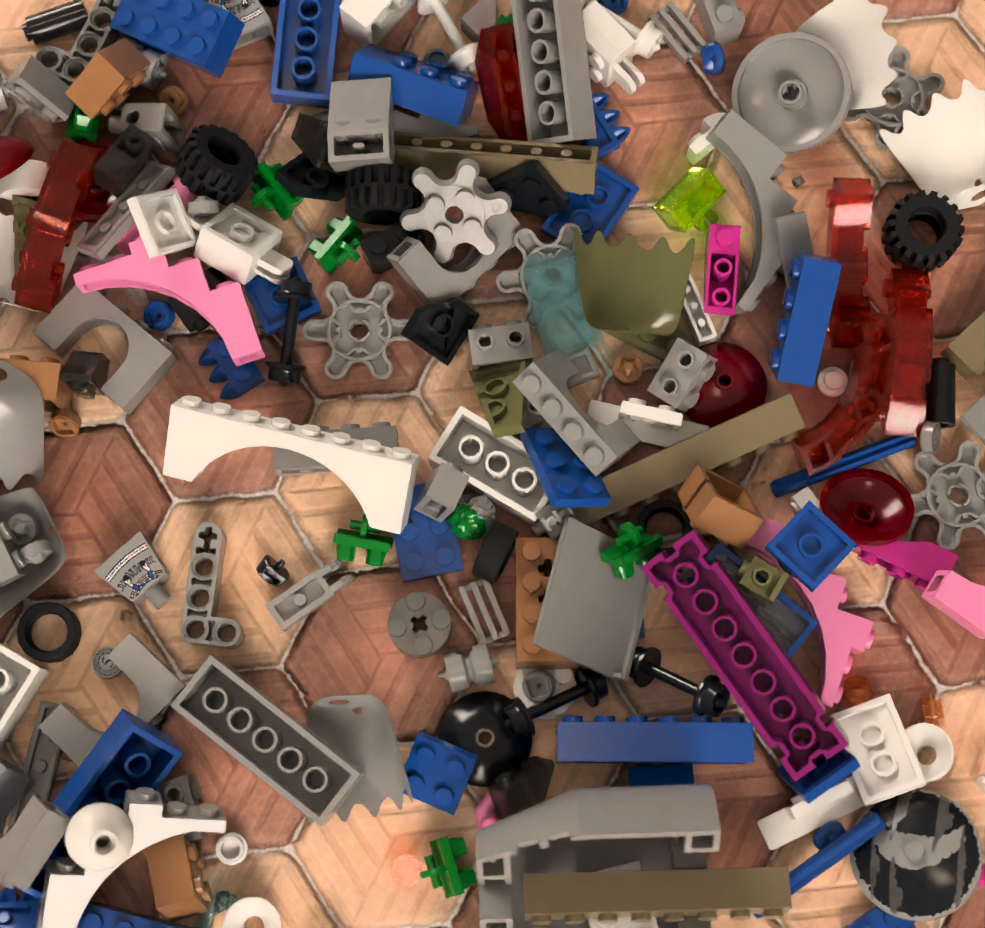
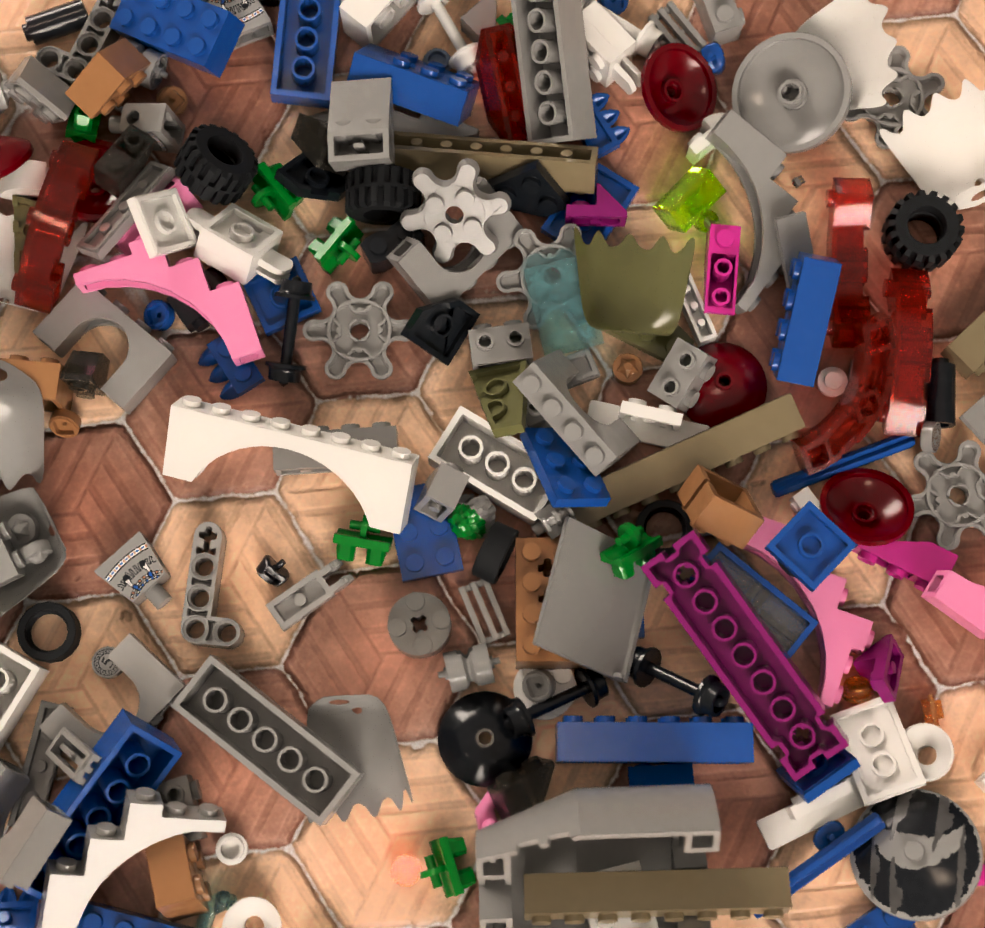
white piece [65,802,134,871] -> none
light grey tile [188,196,220,216] -> none
blue plate [403,731,479,815] -> none
olive brick [736,556,789,606] -> none
none -> light grey tile [45,726,102,786]
none -> magenta slope [565,183,627,227]
none -> dark red dish [641,43,717,133]
none -> magenta slope [853,634,904,703]

